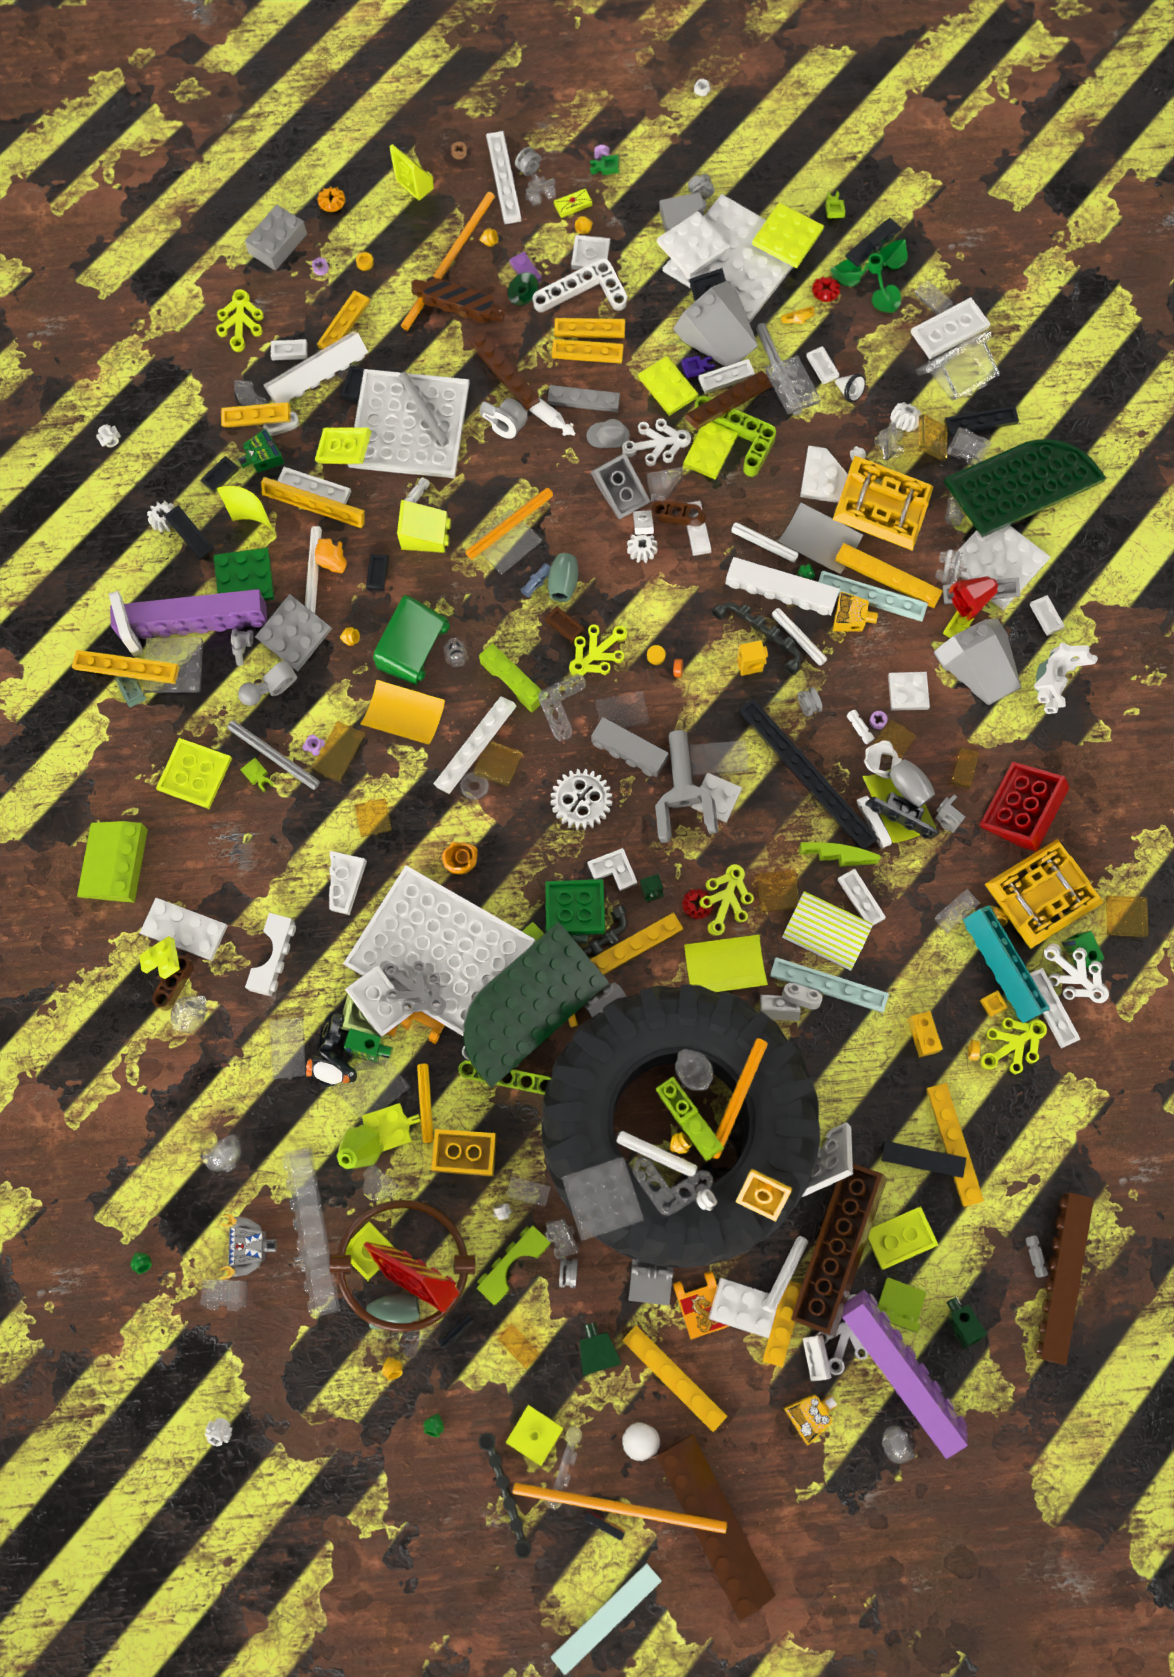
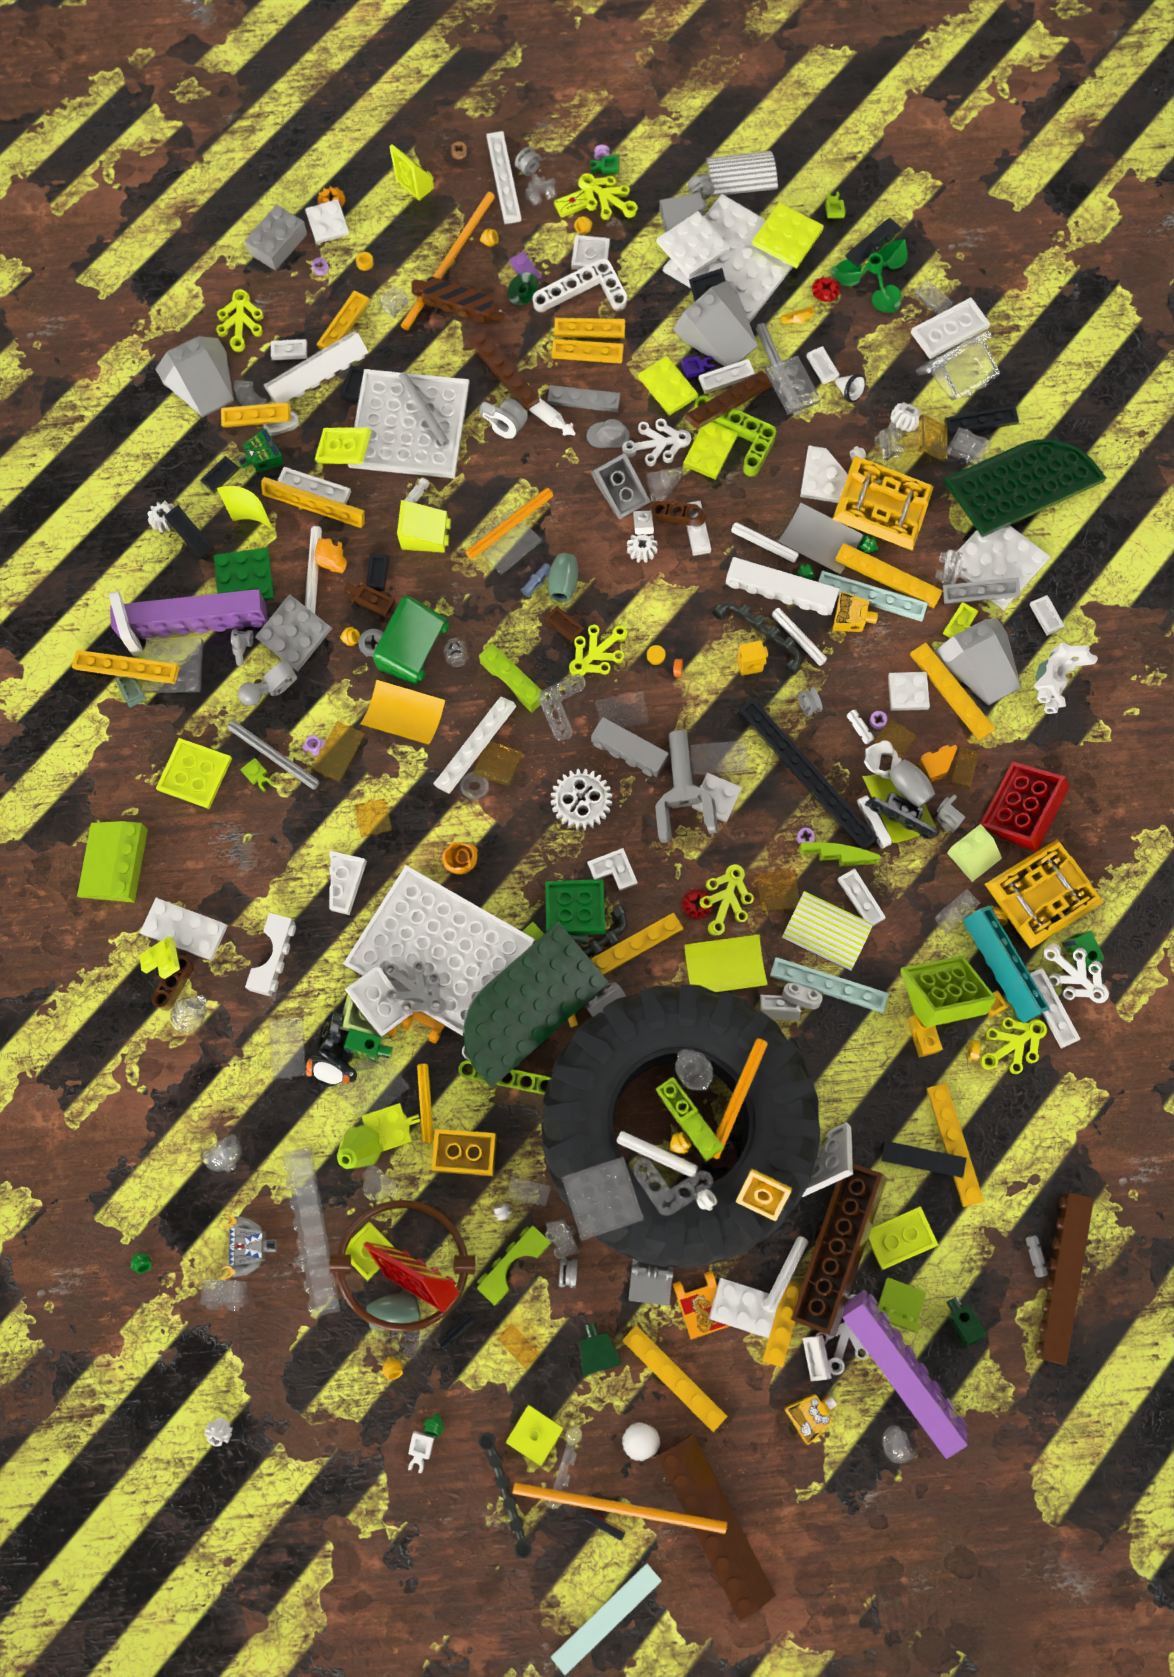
white gear [96,425,121,447] -> none
dark green brick [640,874,664,903] -> none
white plate [694,79,711,96] -> none
clear cone [945,497,963,526] -> none
red cone [949,576,998,621] -> none
clear yellow tile [1106,895,1148,937] -> none
none -> light grey wedge [156,336,234,417]
none -> white plate [305,199,349,244]
none -> reddish brown hinge [344,582,395,617]
none -> light grey gear [358,629,383,657]
none -> clear brick [379,285,408,319]
none -> white plate [408,1431,435,1473]
none -> neon yellow plant [578,173,637,220]
none -> sticker [706,151,778,196]
none -> lavender bush [797,828,815,844]
none -> green plate [859,535,878,554]
none -> lime slope [900,956,996,1028]
none -> yellow plate [910,642,996,741]
none -> light orange slope [918,745,957,782]
none -> yellowish green slope [947,824,1002,882]

